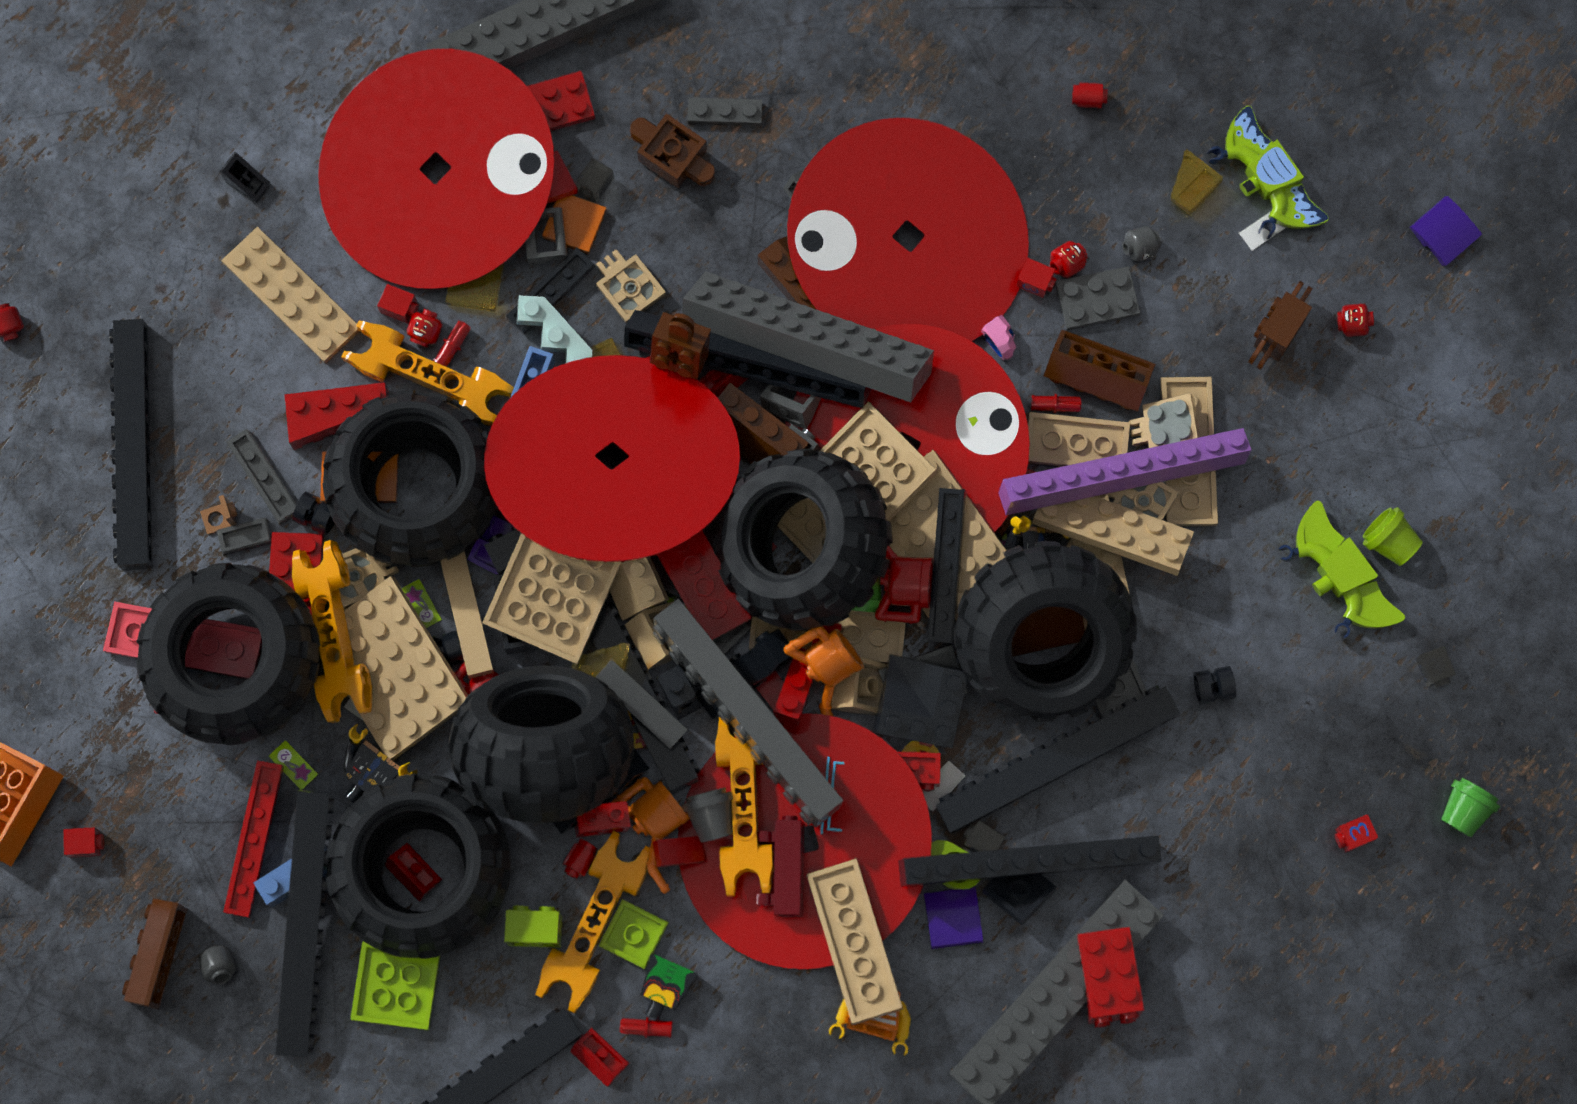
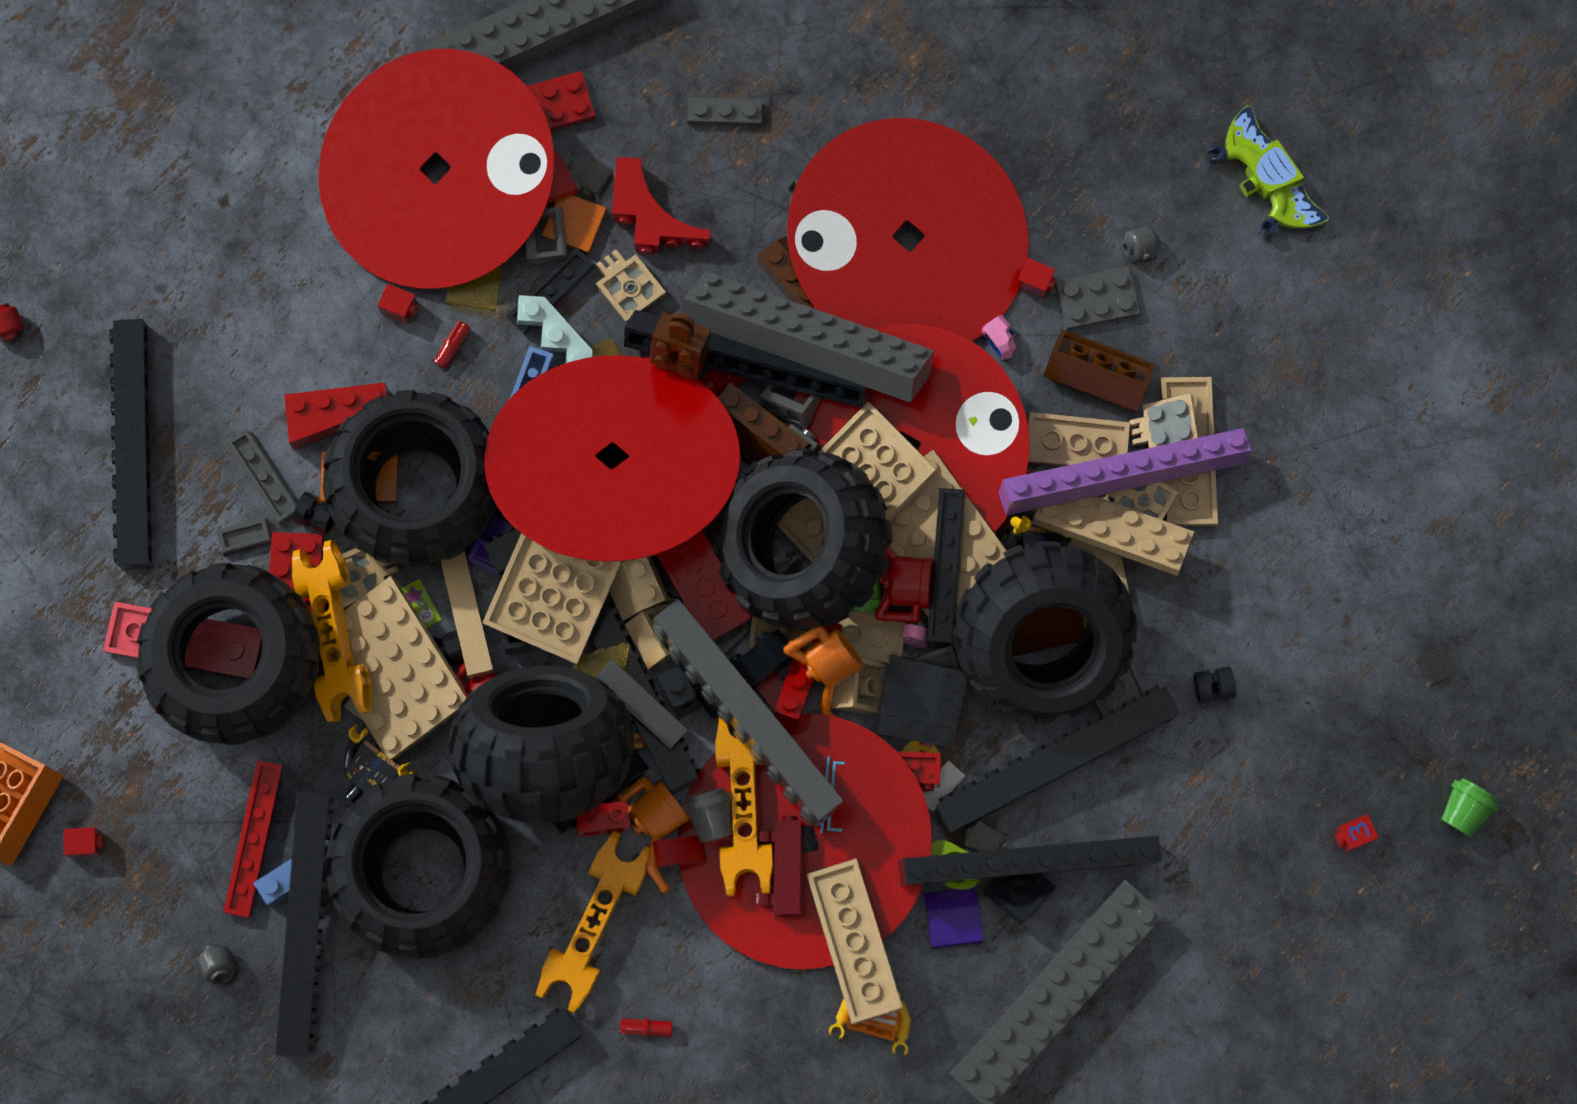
reddish brown slope [122,899,188,1010] -> none
medium nougat bracket [200,495,238,535] -> none
black slope [220,152,270,202] -> none
tan plate [221,227,360,364] -> none
lime sticker [269,740,318,790] -> none
light orange piece [341,320,514,426] -> none
lime plate [350,941,440,1030] -> none
red slope [385,843,442,901] -> none
red head [406,309,443,347] -> none
lime brick [504,905,563,948] -> none
red brick [562,839,597,879] -> none
red slope [570,1027,629,1087] -> none
lime tile [599,899,669,970] -> none
reddish brown brick [630,113,715,189] -> none
torso [641,953,698,1020] -> none
red axle [1031,394,1081,414] -> none
red head [1050,241,1087,278] -> none
red brick [1072,82,1108,108] -> none
red bracket [1077,927,1144,1028] -> none
clear yellow wing [1171,149,1223,215] -> none
white sticker [1239,212,1286,250] -> none
reddish brown brick [1248,281,1313,371] -> none
lime torso [1278,501,1405,638] -> none
red head [1337,303,1374,337] -> none
lime piece [1363,507,1423,566] -> none
dark purple slope [1410,196,1482,266] -> none
none -> red arch [612,157,711,255]
none -> bright pink beam [901,624,928,648]

